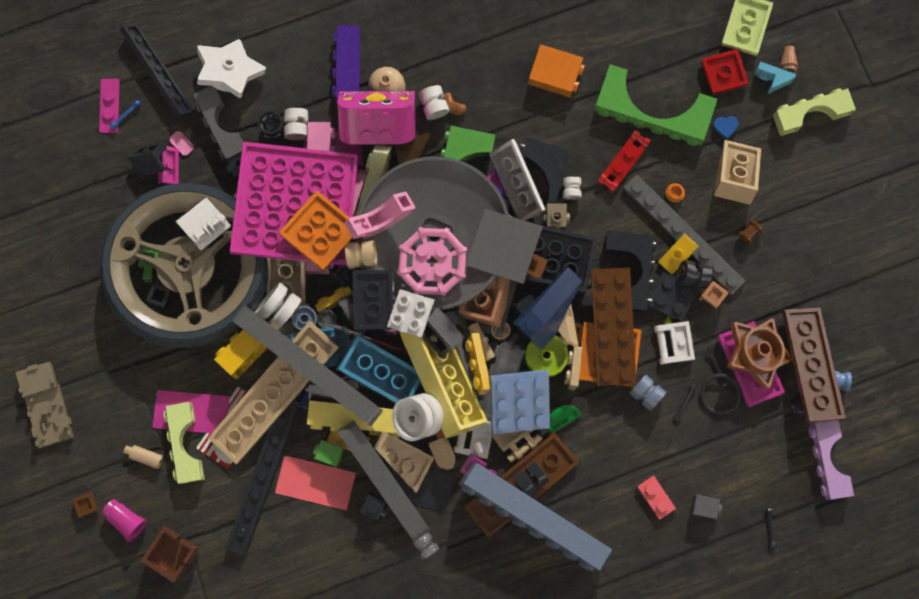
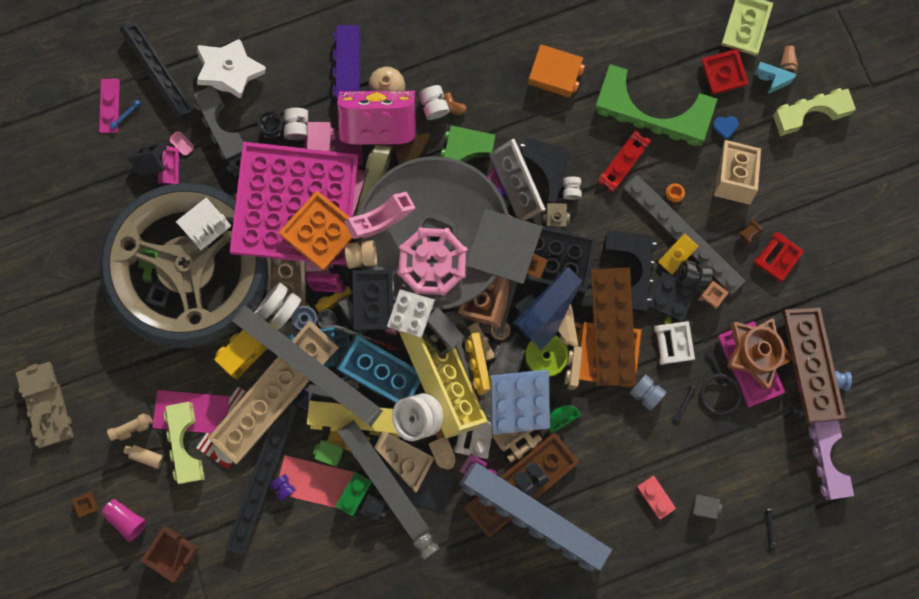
none -> tan plate [107,413,153,441]
none -> dark purple wheel [269,474,297,501]
none -> dark pink tile [305,273,346,293]
none -> green brick [335,472,373,516]
none -> red plate [753,232,804,282]

